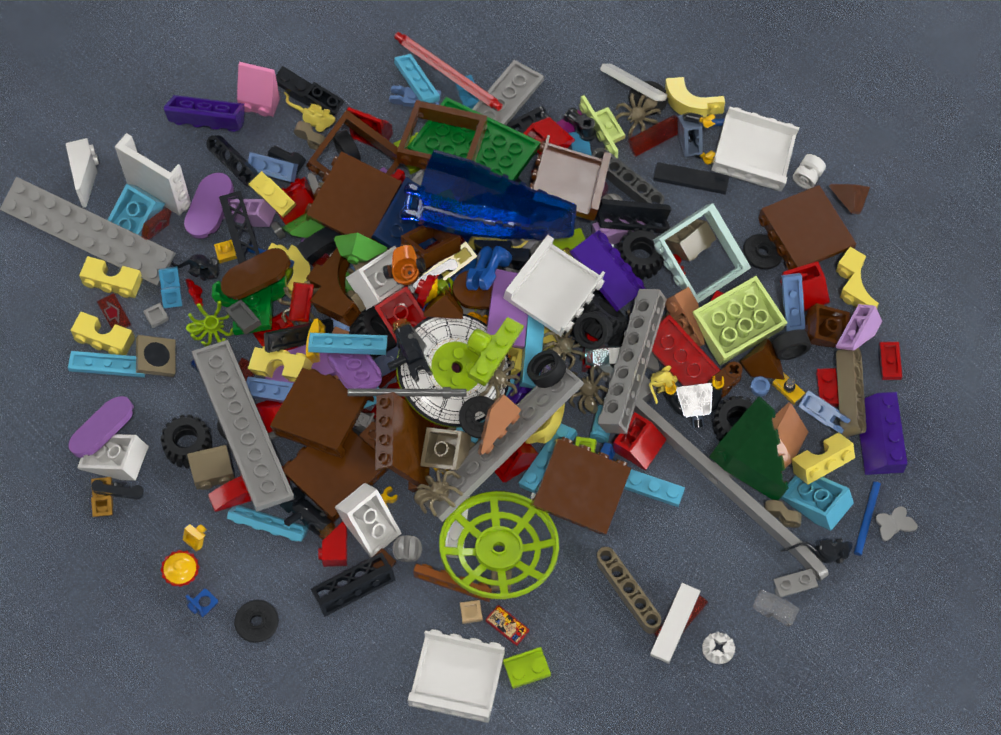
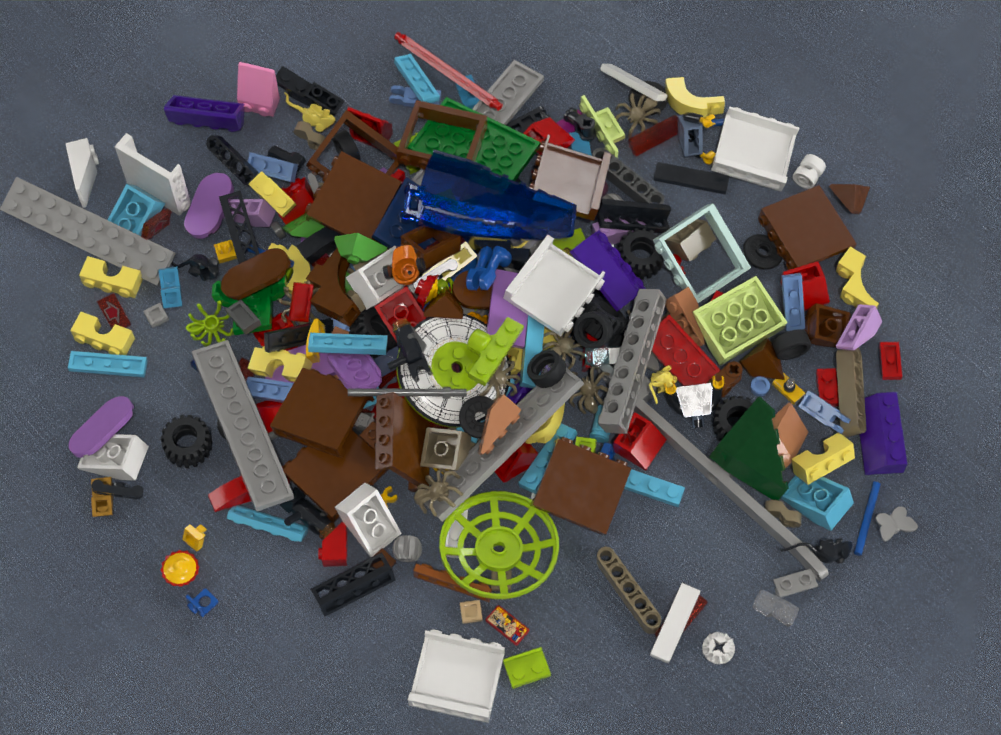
dark tan tile [136,335,175,377] -> none
red piece [185,279,203,306] -> none
dark tan slope [187,445,235,490] -> none
black wheel [234,600,279,643] -> none

